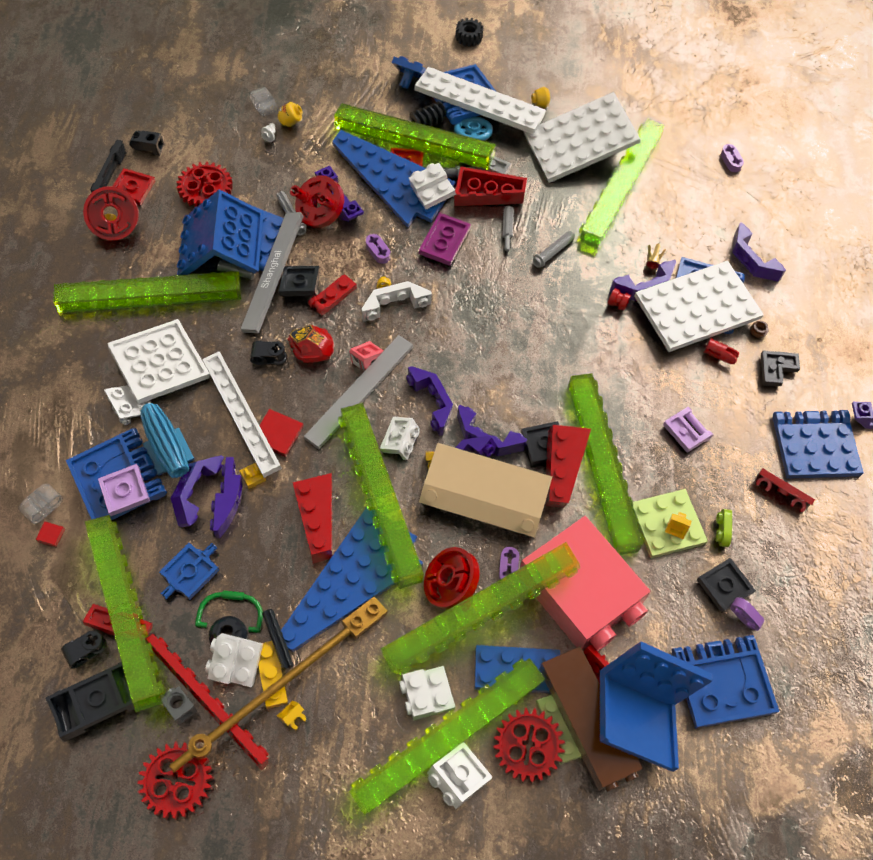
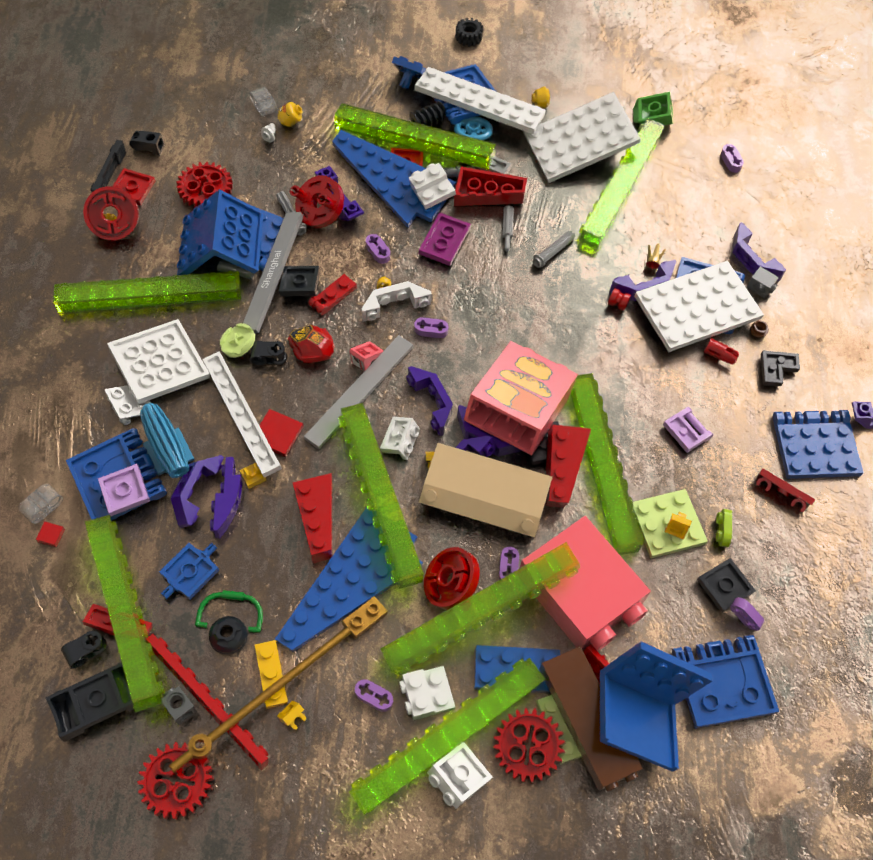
white plate [205,633,263,687] -> none
black axle [262,609,294,670] -> none
none -> yellowish green tile [220,323,255,358]
none -> medium lavender beam [355,679,393,712]
none -> medium lavender beam [414,317,449,338]
none -> coral brick [464,341,578,455]
none -> bright green slope [633,92,674,126]
none -> brick [747,266,779,299]

